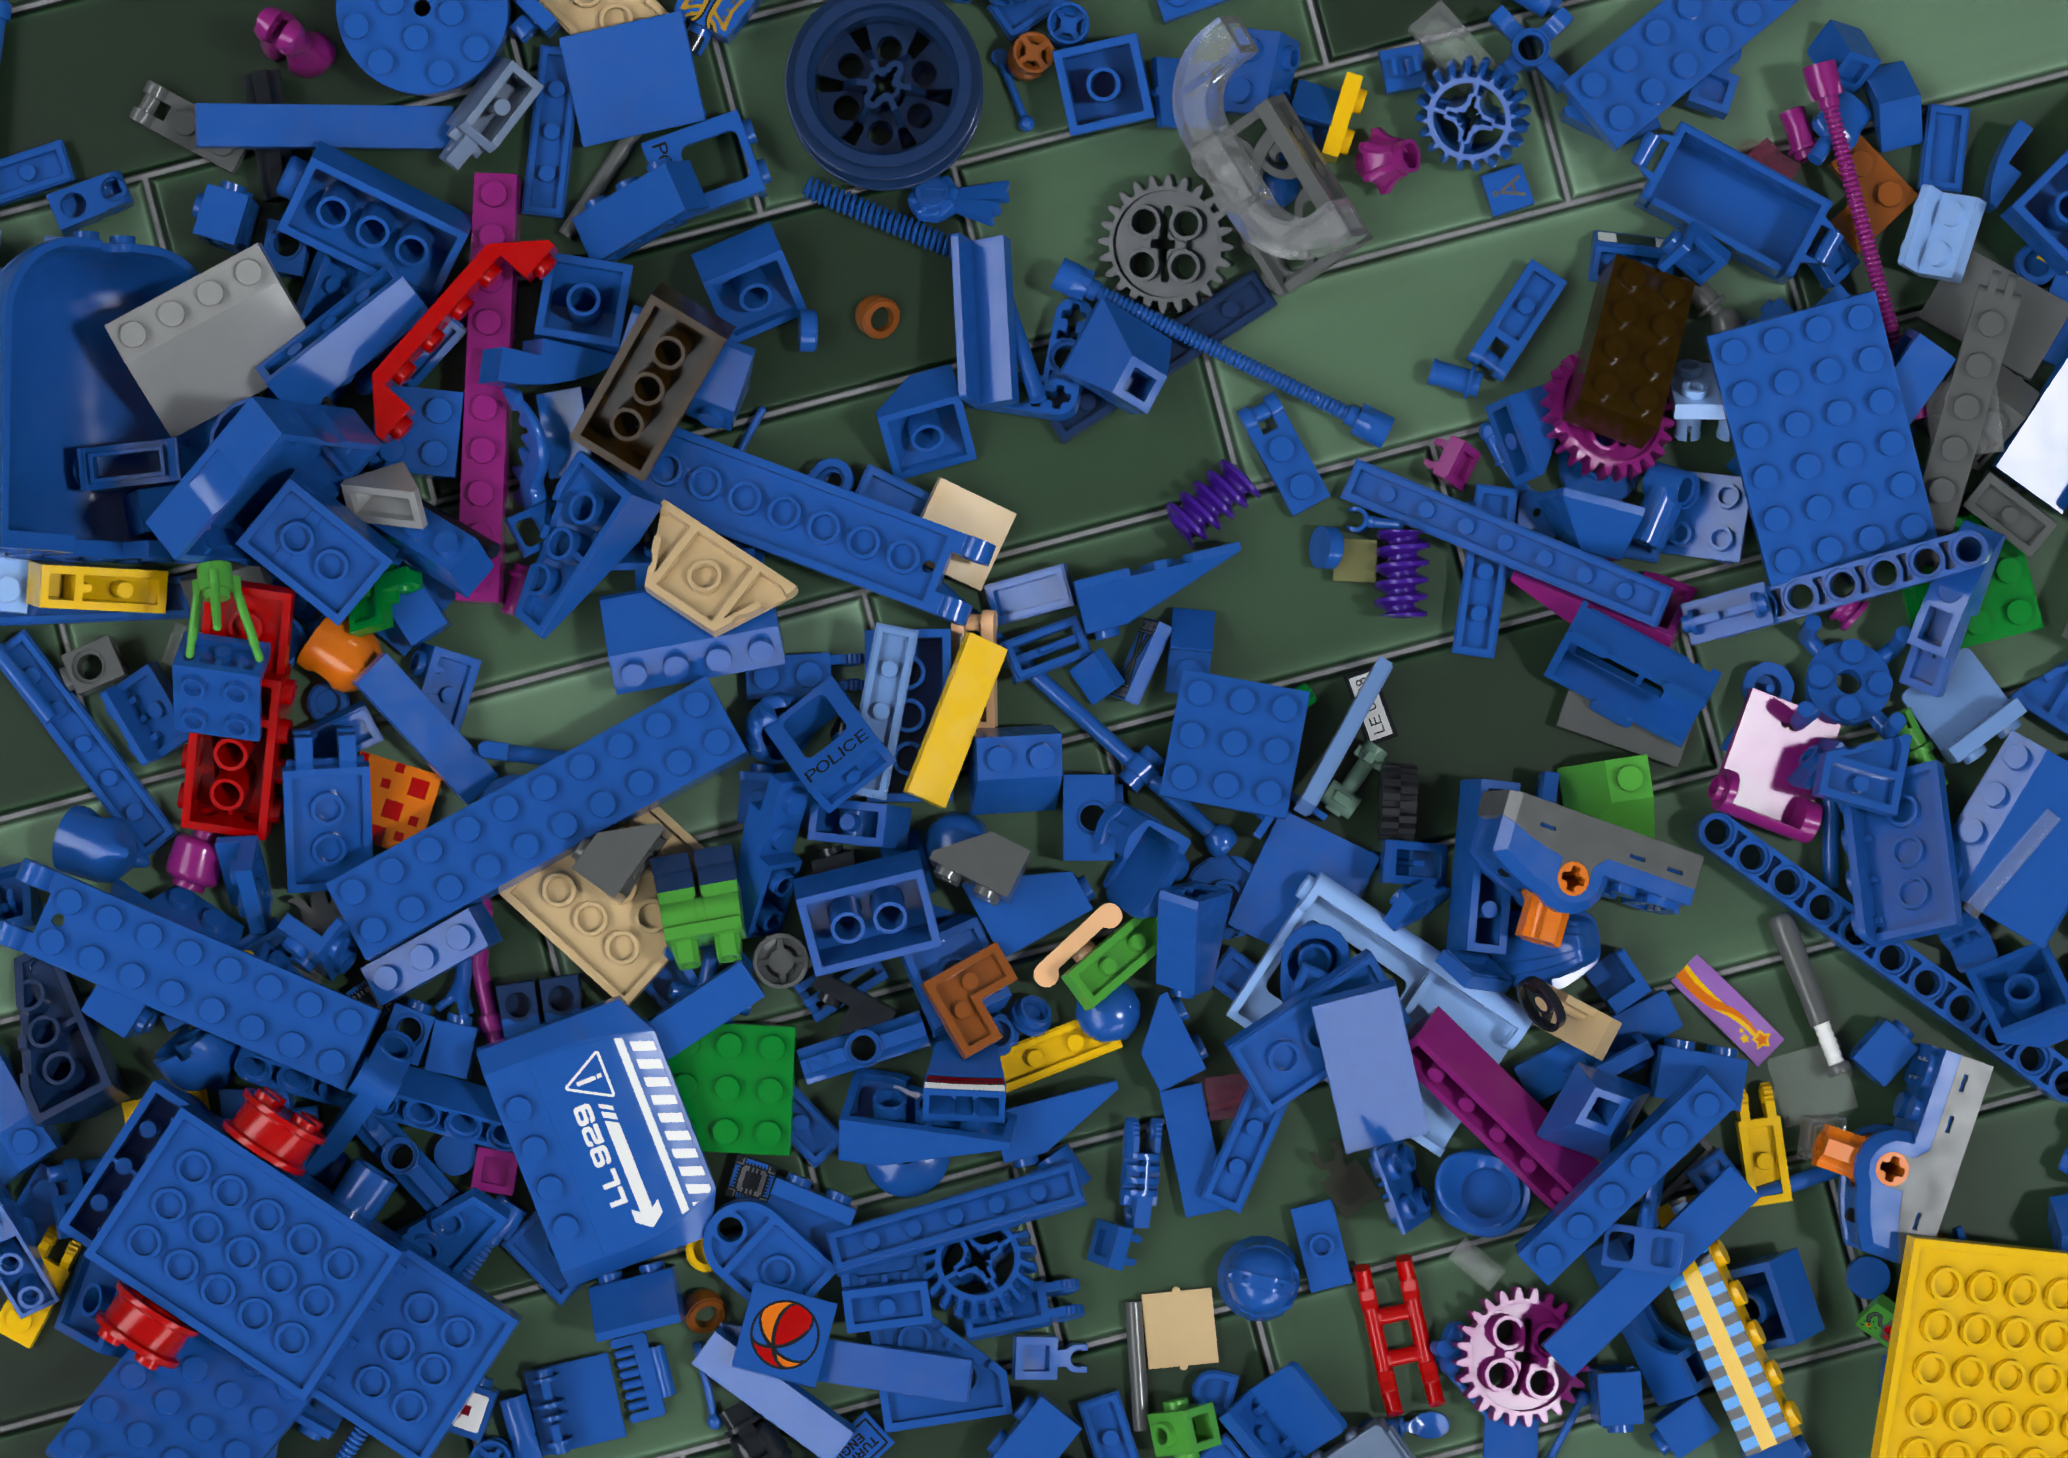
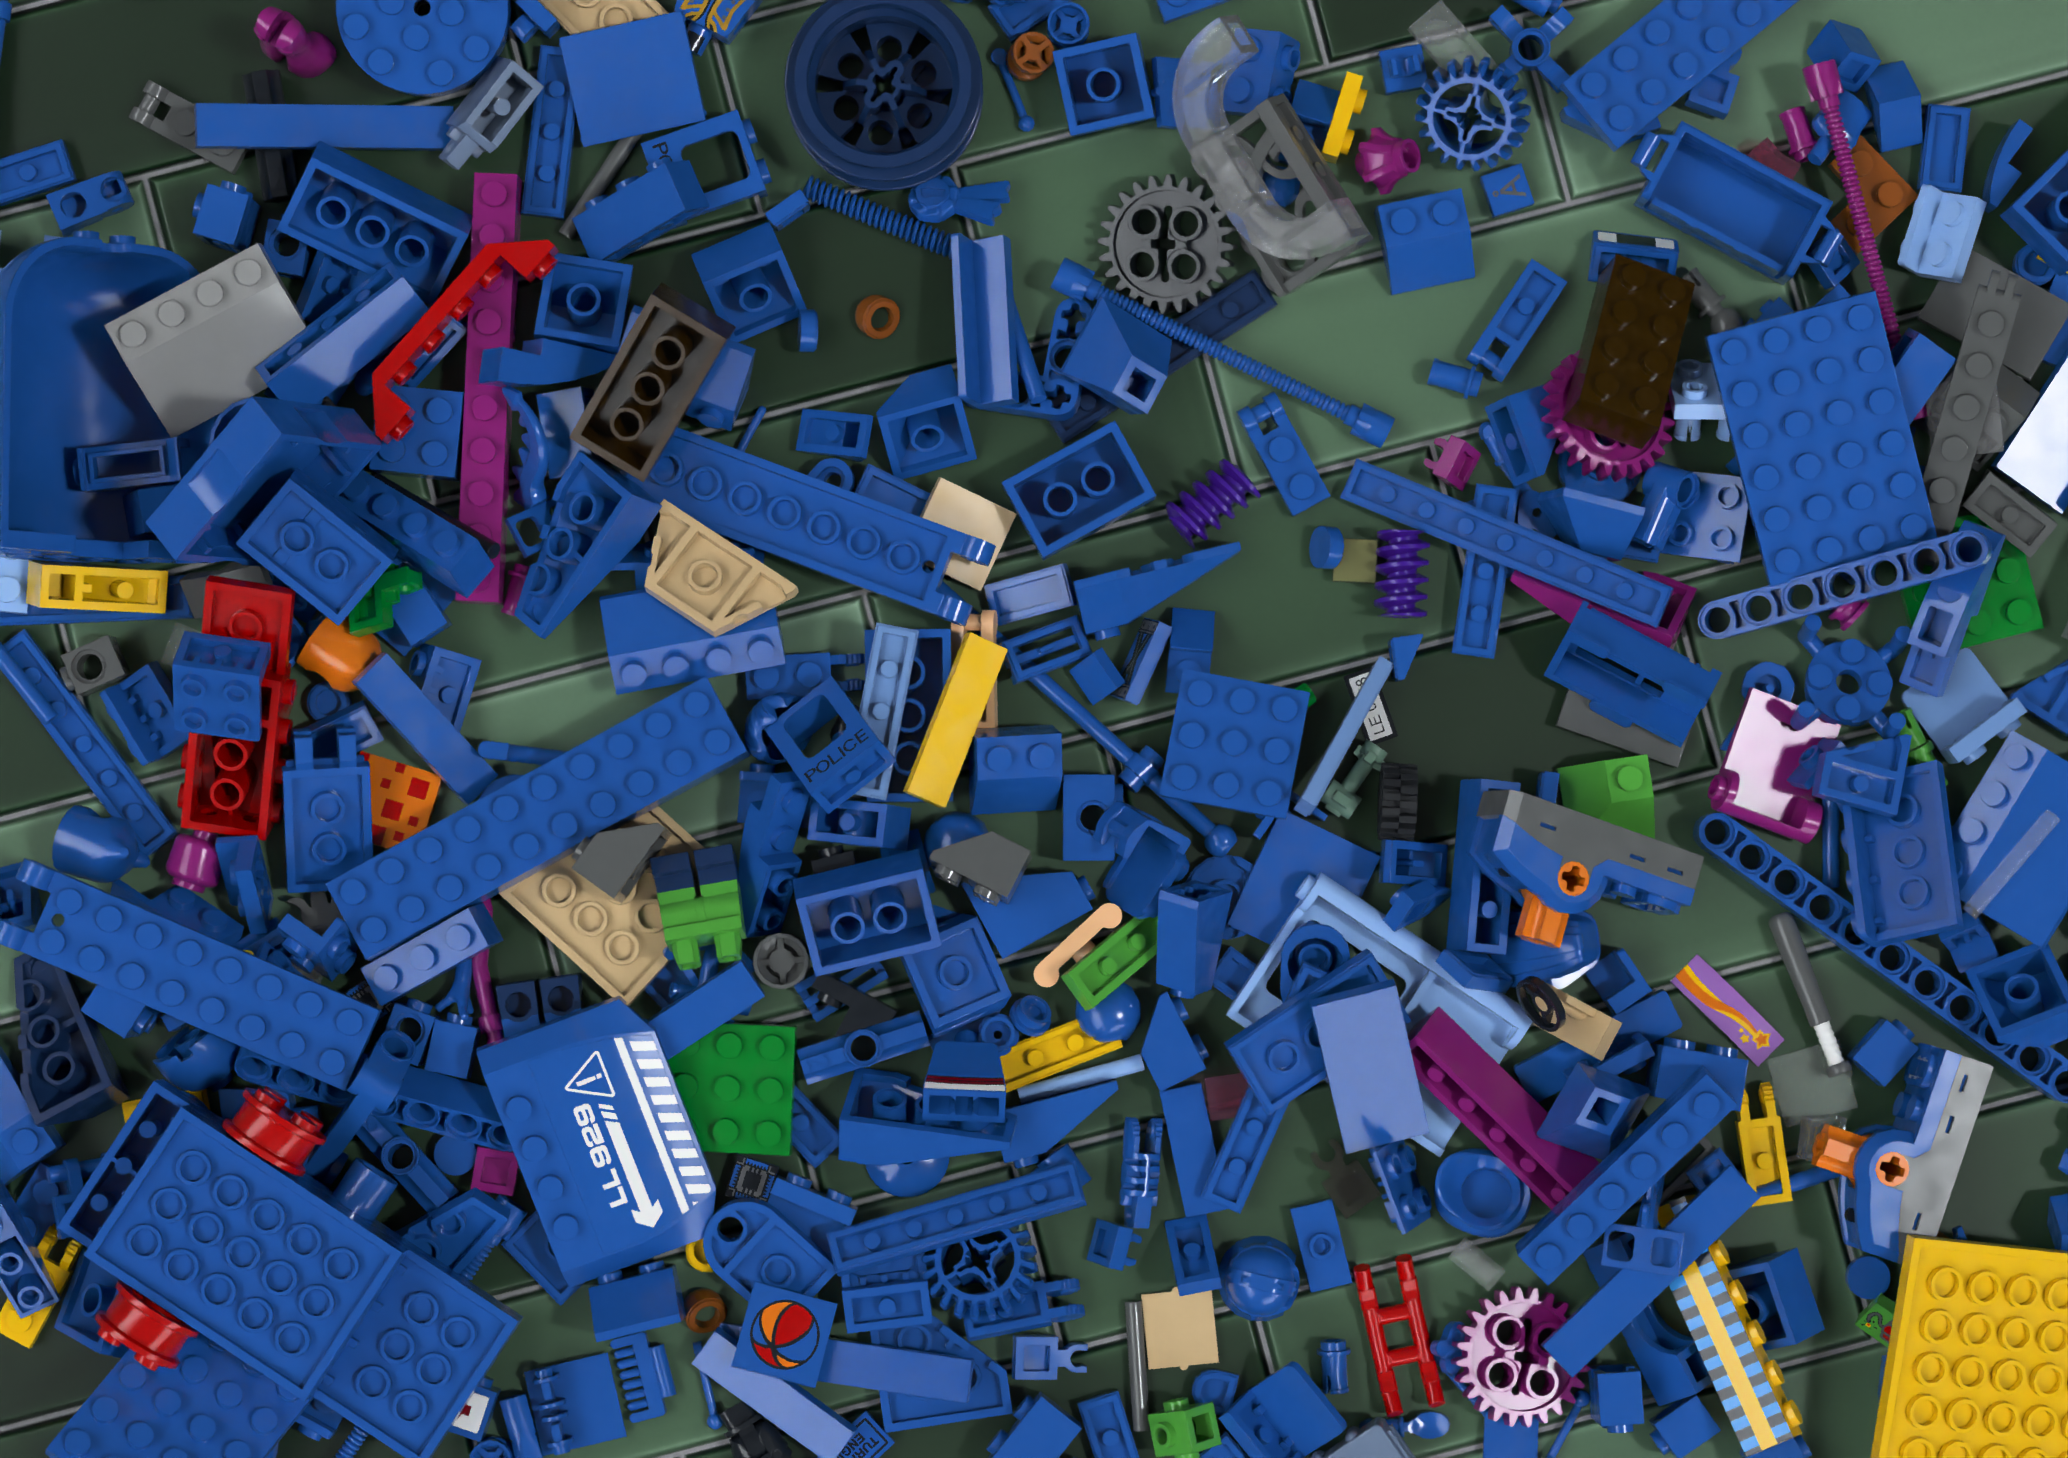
bright green plant [185,560,264,662] -> none
blue tile [275,155,308,200] -> none
light grey slope [341,461,428,529] -> none
dark orange plate [920,942,1018,1061] -> none
blue hand [1345,506,1404,534] -> none
blue bracket [1657,221,1732,286] -> none
blue hinge [1680,581,1775,646] -> none
none -> blue tile [765,189,810,232]
none -> blue slope [796,408,874,462]
none -> blue brick [1002,420,1156,561]
none -> light blue bar [1017,1054,1145,1104]
none -> blue slope [1164,1214,1222,1297]
none -> blue pin [1317,1338,1351,1394]
none -> blue slope [1374,188,1475,295]
none -> blue slope [1388,634,1423,682]

